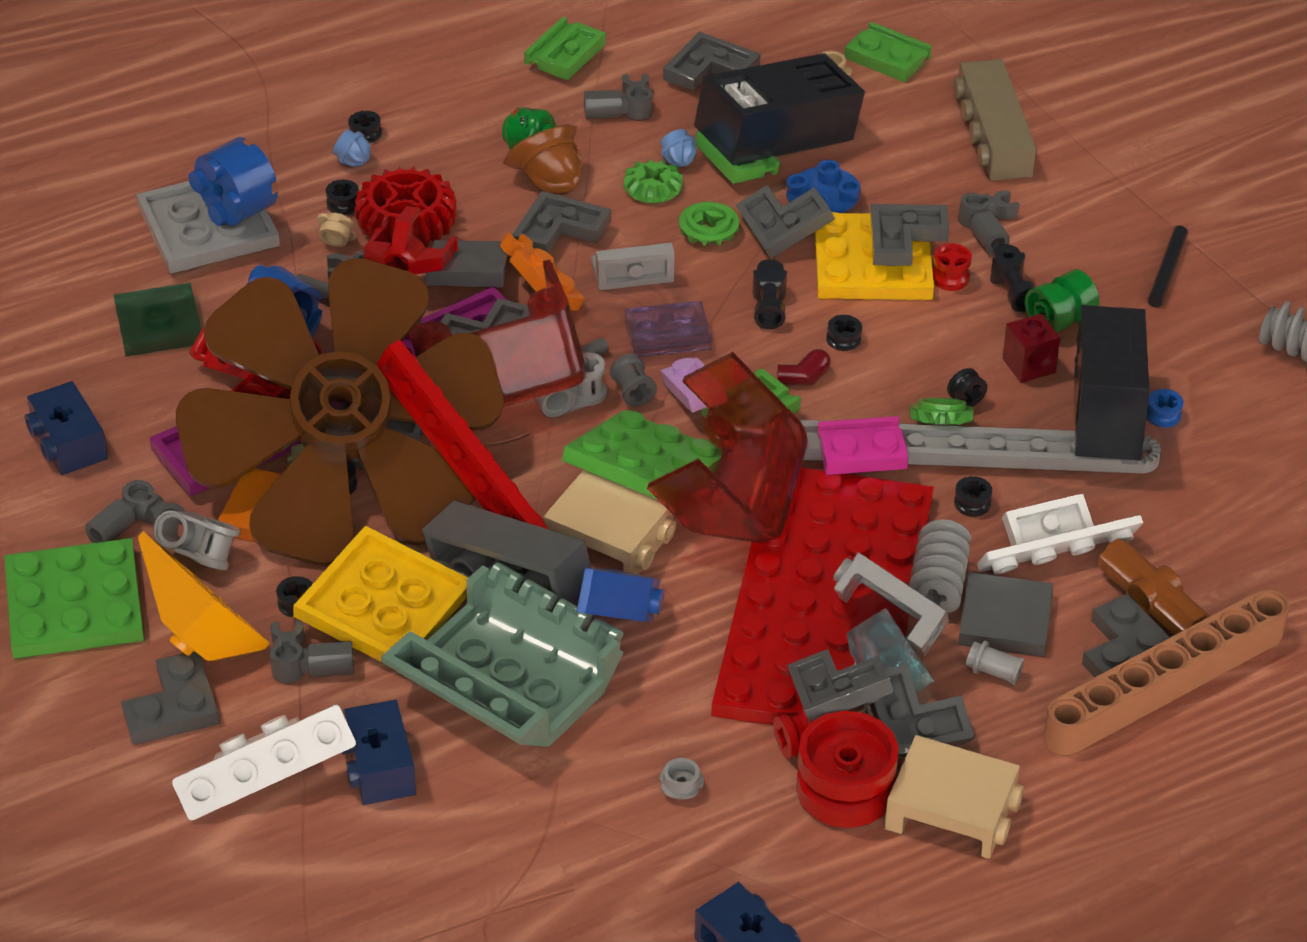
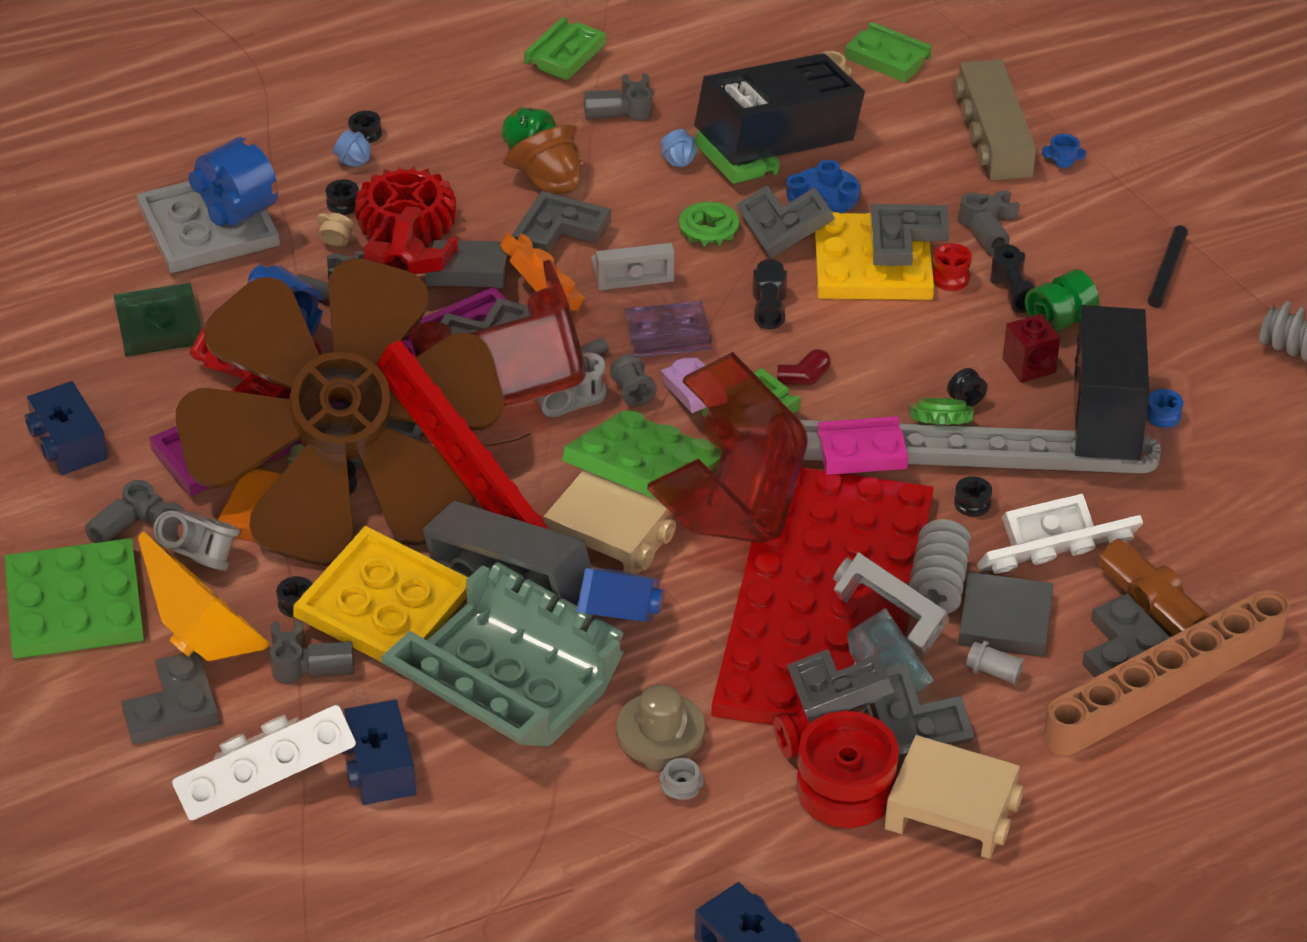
bright green gear [623,159,683,203] -> none
dark grey plate [663,32,761,91] -> none
black bush [826,315,863,351] -> none
none -> dark tan plate [616,684,705,771]
none -> blue plate [1042,134,1086,168]

